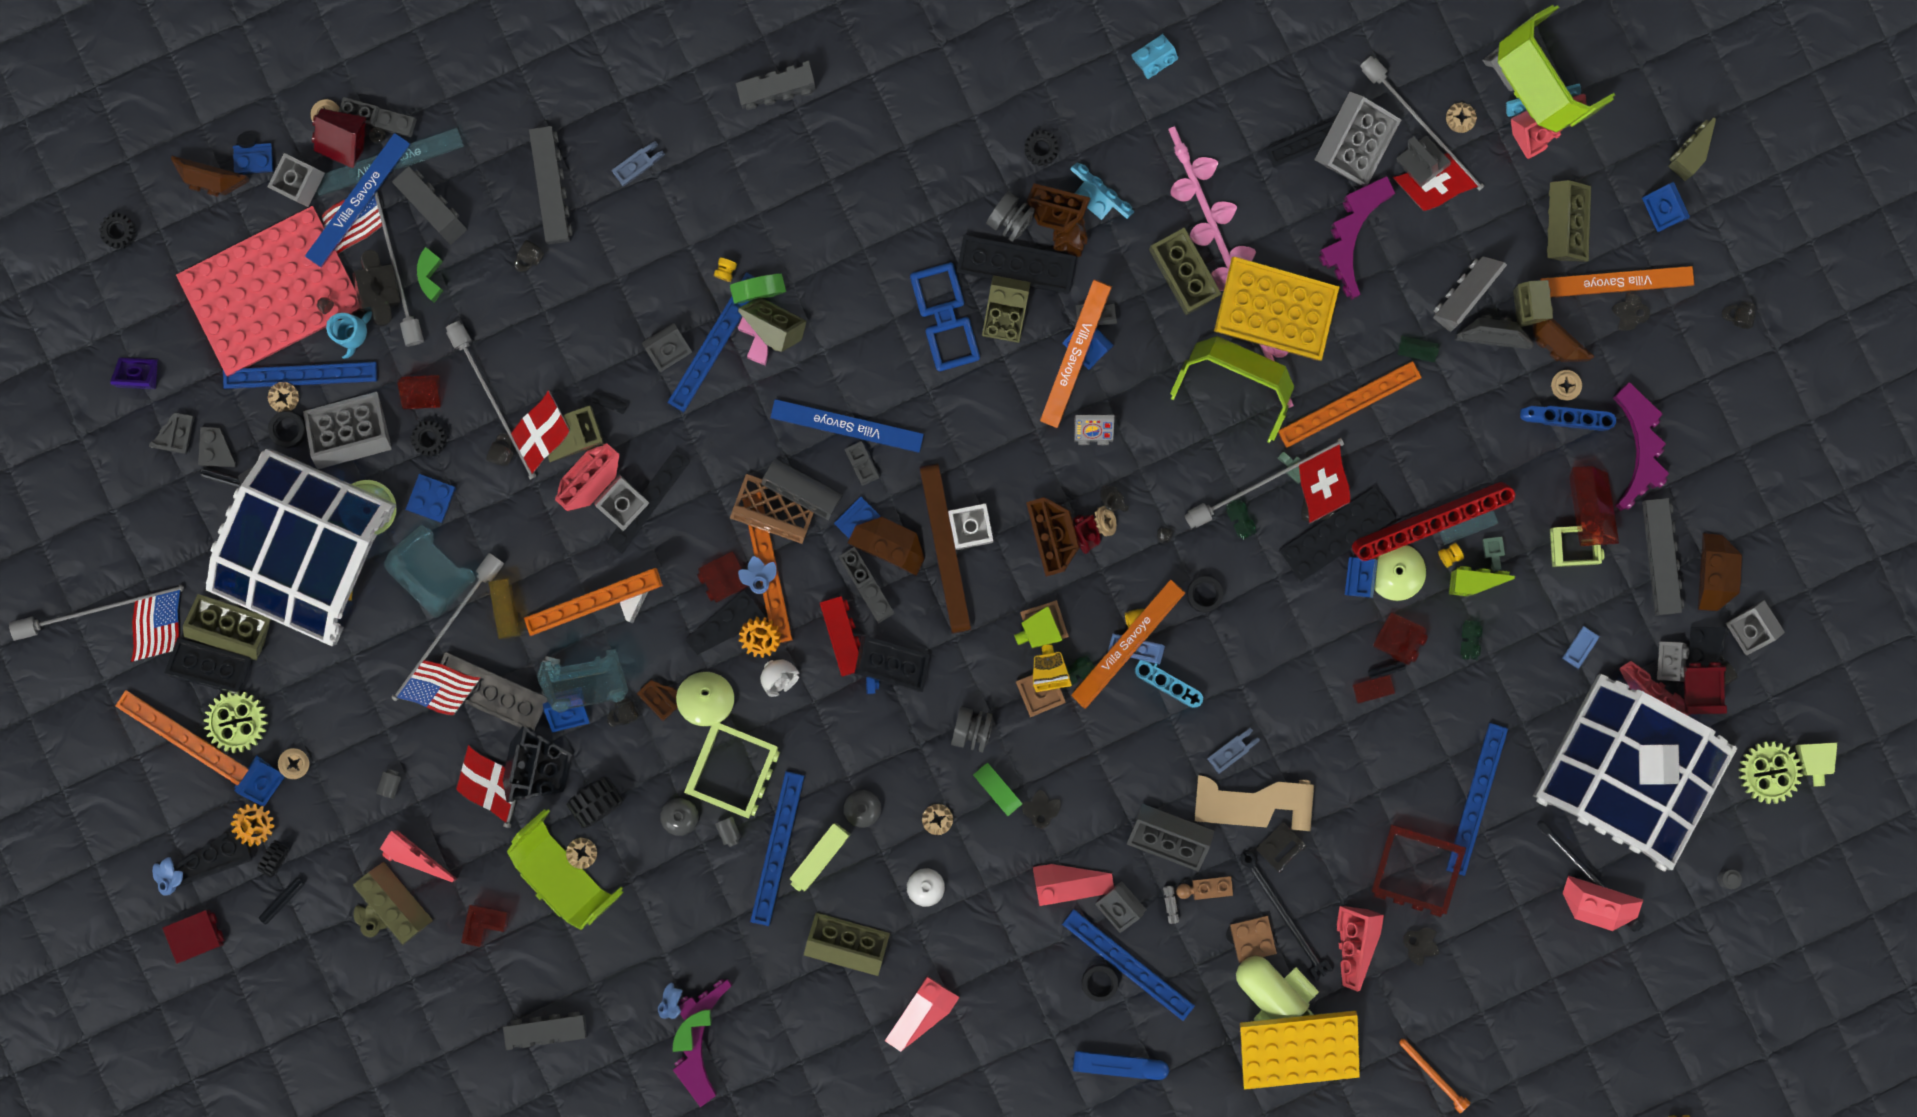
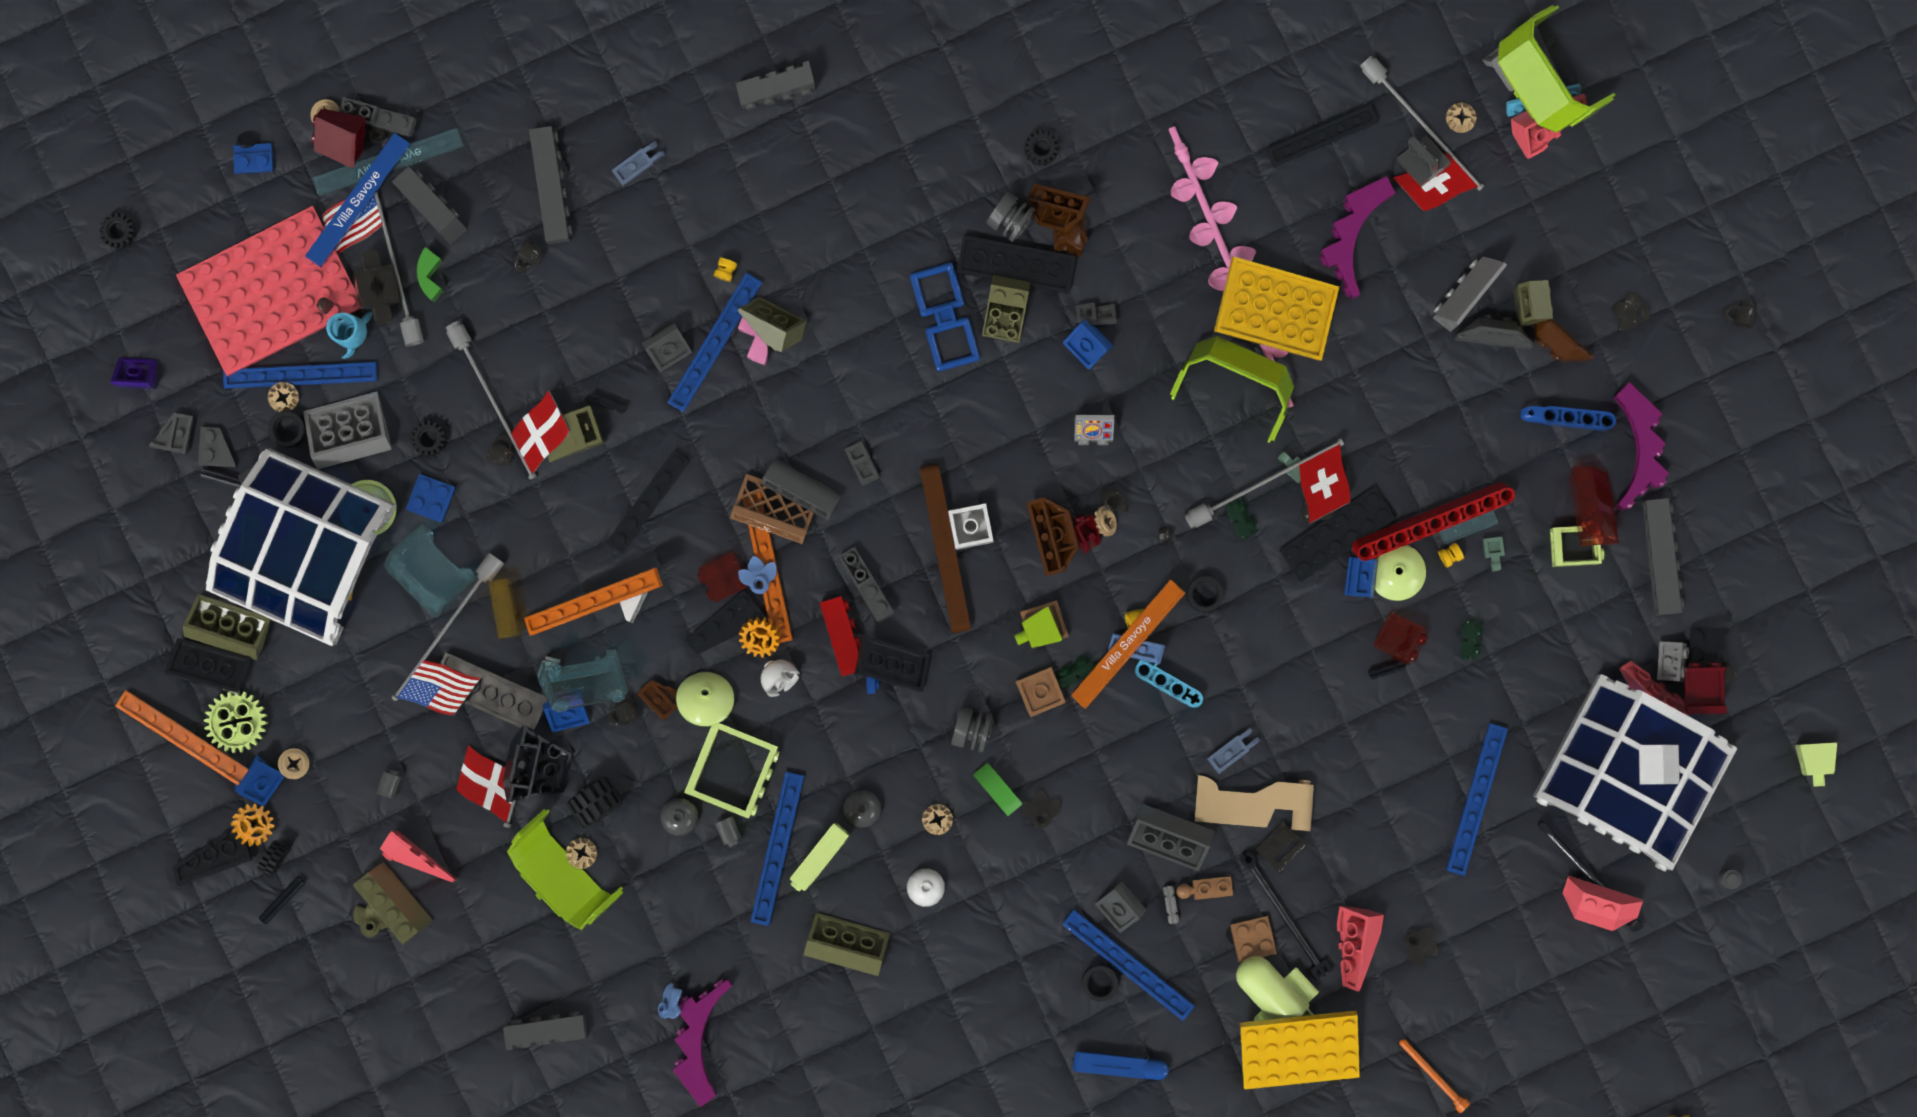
flag [9,585,184,662] -> none
medium blue plate [152,857,183,896] -> none
dark red panel [163,910,224,964] -> none
reddish brown wedge [171,156,249,197] -> none
light grey brick [268,153,325,207] -> none
clear red bracket [397,375,441,409] -> none
clear red brick [461,904,510,947] -> none
coral wedge [555,443,619,511] -> none
light grey slope [594,474,649,531] -> none
bright green brick [673,1009,712,1052] -> none
bright green brick [730,274,786,304] -> none
blue tile [770,399,924,453] -> none
blue plate [834,497,881,538] -> none
reddish brown wedge [847,517,924,576] -> none
coral wedge [885,976,960,1051] -> none
yellow torso [1033,645,1072,692] -> none
coral wedge [1033,864,1114,906] -> none
orange tile [1040,279,1112,428] -> none
medium azure bracket [1070,162,1134,220] -> none
medium azure bracket [1131,34,1178,79] -> none
olive slope [1149,228,1221,315] -> none
orange tile [1278,361,1422,448] -> none
light grey slope [1315,92,1401,187] -> none
clear red plate [1352,675,1395,704] -> none
clear red window [1371,825,1466,917] -> none
clear green hinge [1397,336,1439,363] -> none
lime slope [1449,566,1515,597] -> none
orange tile [1540,266,1694,298] -> none
olive slope [1547,180,1591,262] -> none
tan gear [1551,370,1582,401] -> none
medium blue tile [1562,626,1600,669] -> none
blue bracket [1642,182,1690,232] -> none
olive slope [1668,117,1716,181] -> none
reddish brown wedge [1698,533,1742,611] -> none
light grey slope [1726,600,1785,656] -> none
yellowish green gear [1738,742,1803,804] -> none

